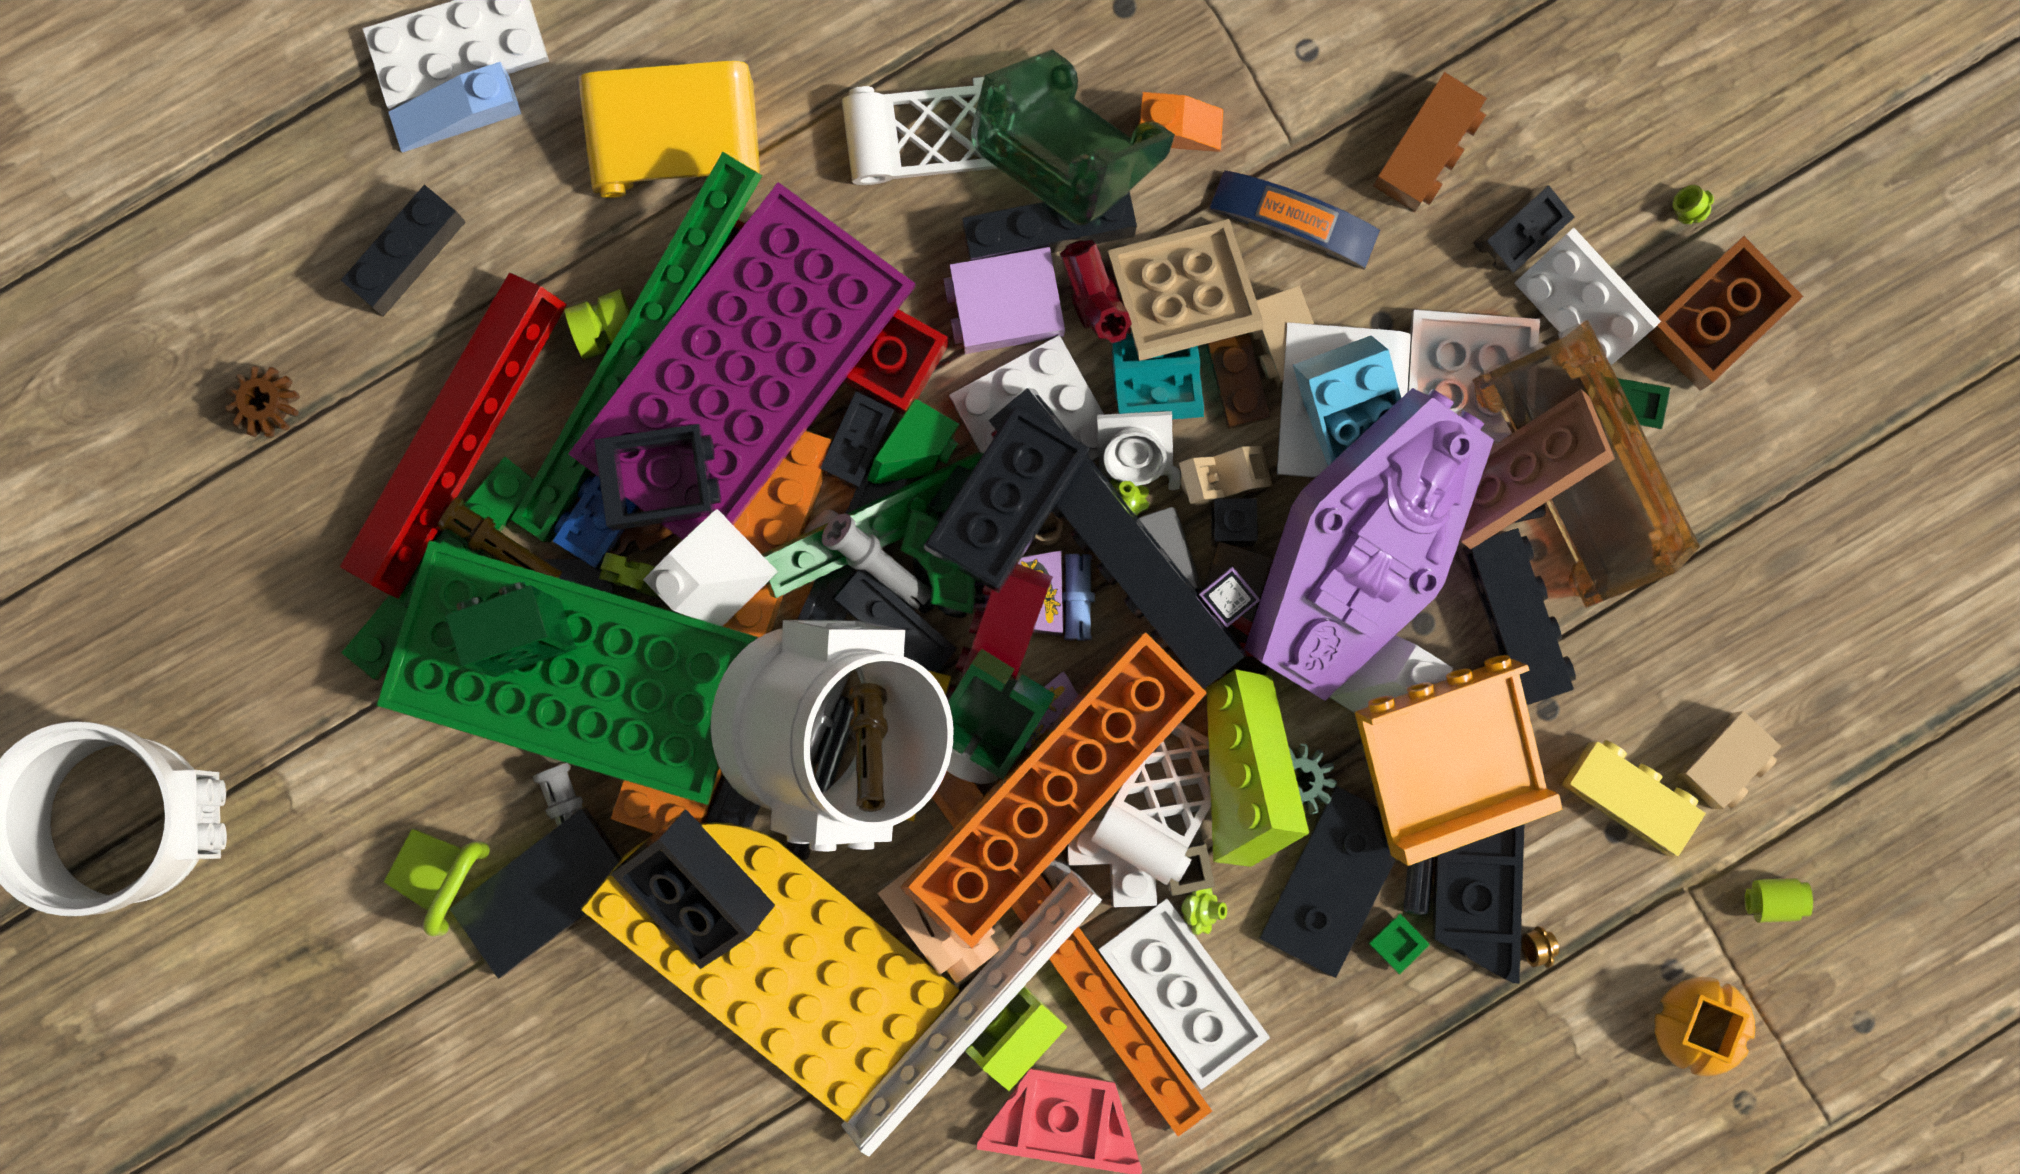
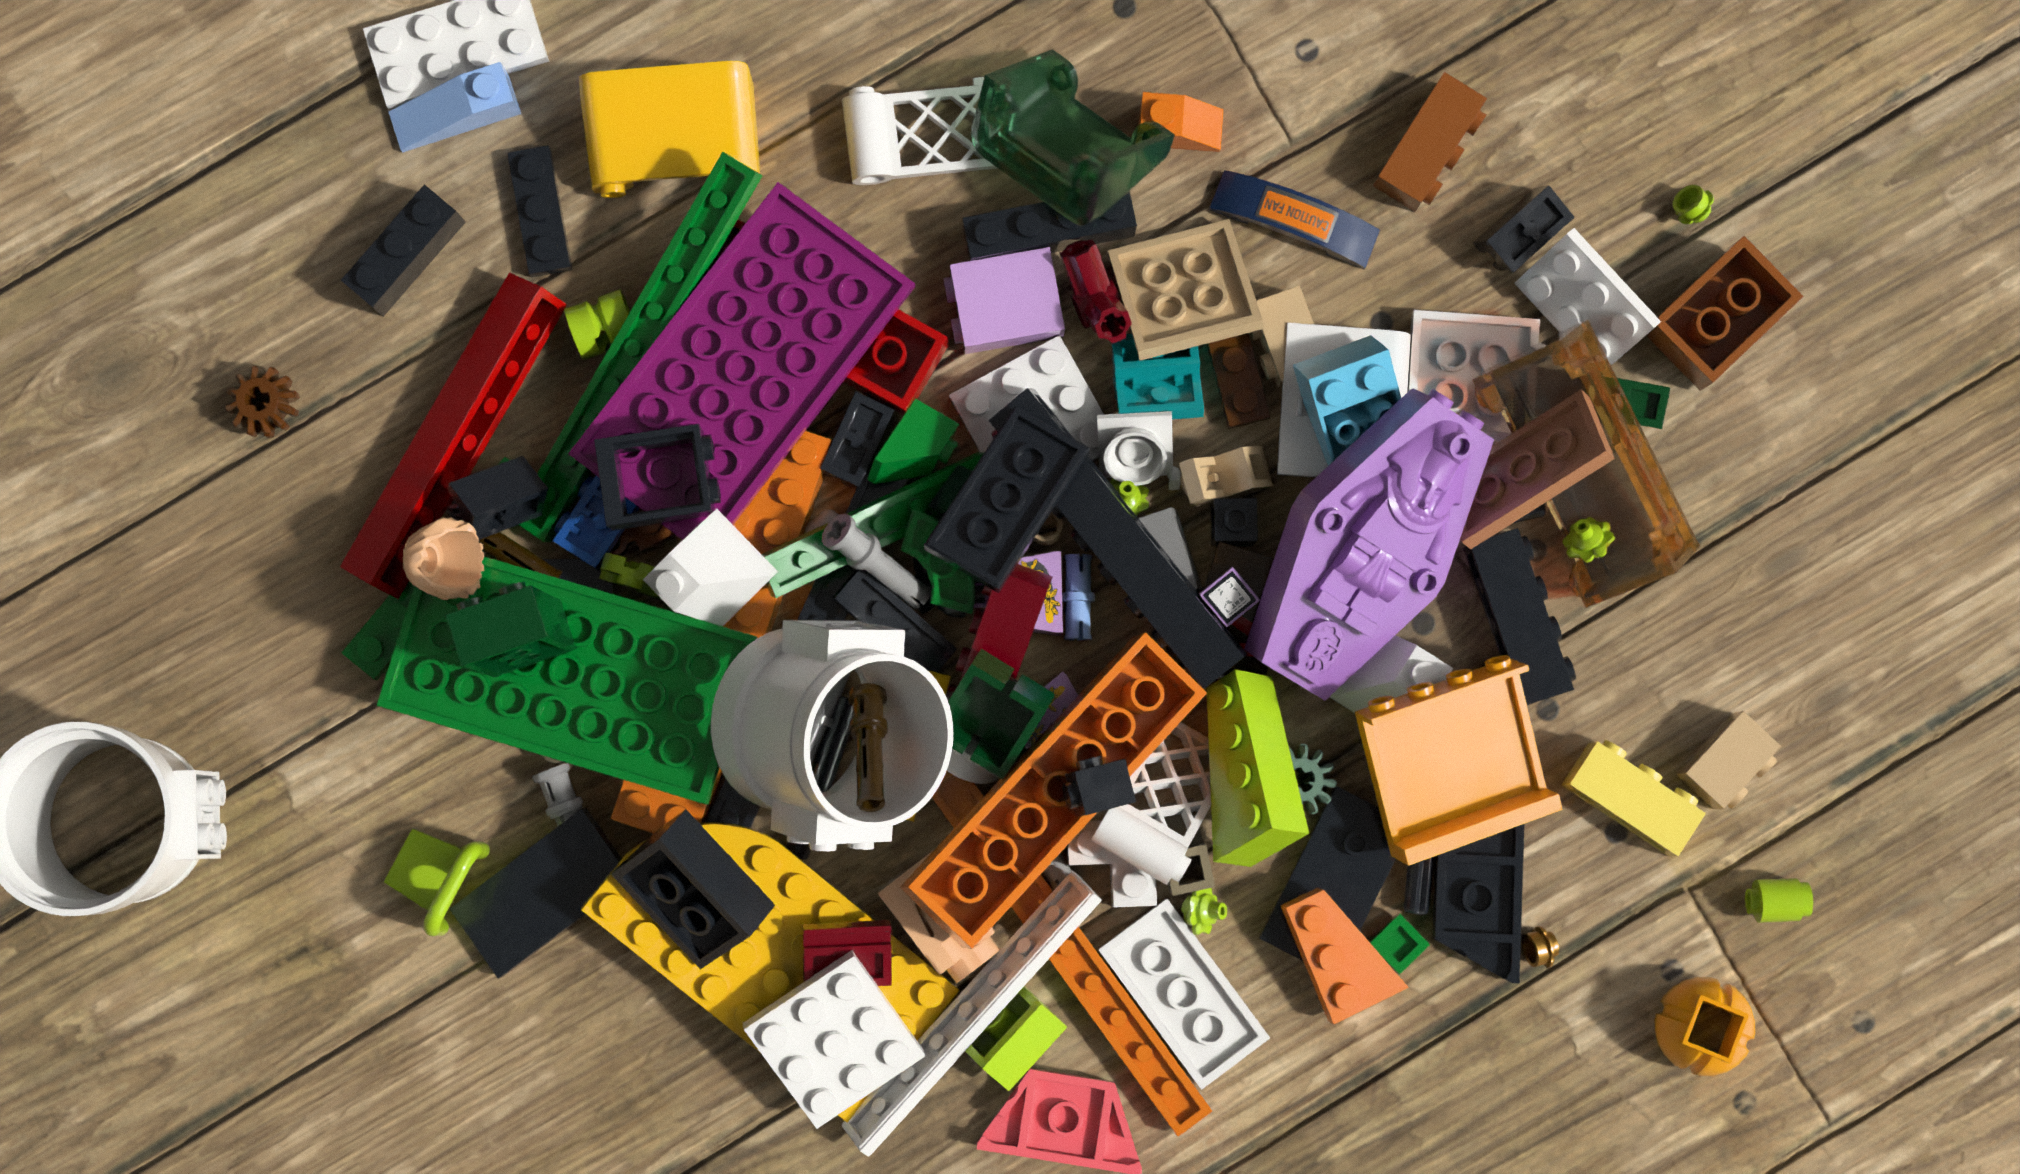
none -> light nougat hair [403,517,484,600]
none -> black hinge [447,456,548,540]
none -> black plate [507,145,573,278]
none -> white plate [743,950,925,1129]
none -> dark red plate [802,920,892,986]
none -> black brick [1062,756,1136,817]
none -> orange wing [1280,887,1409,1024]
none -> lime plant [1562,517,1615,563]

